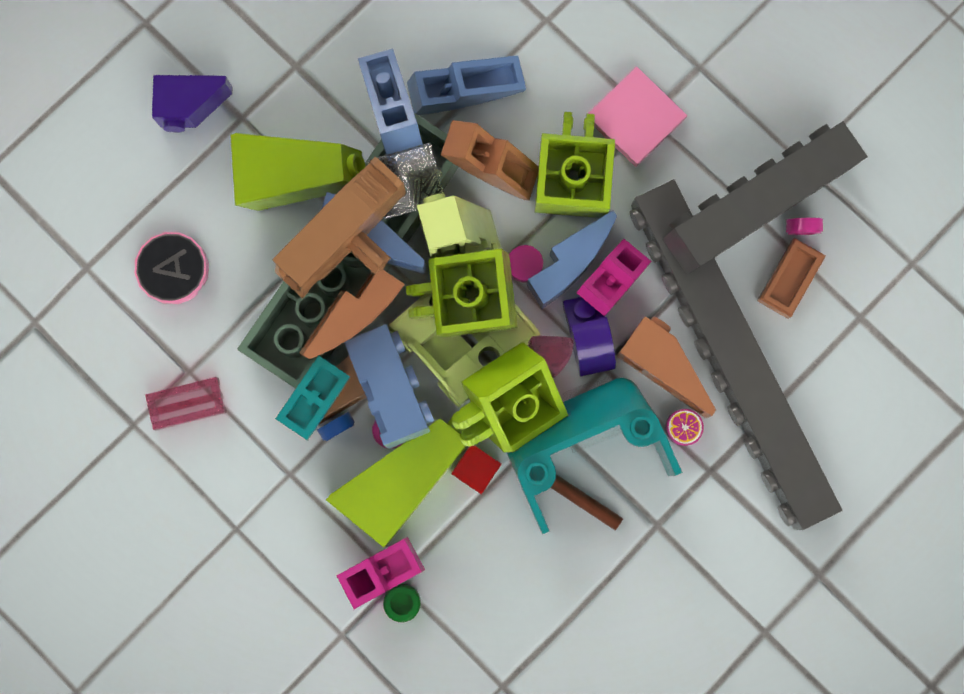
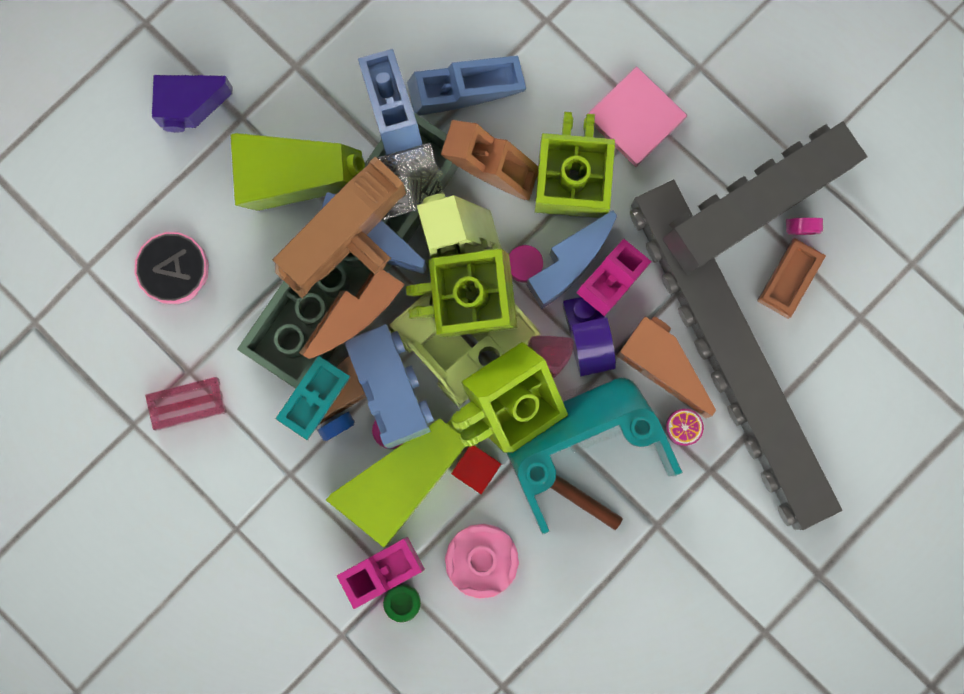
none -> bright pink tile [445,524,519,599]

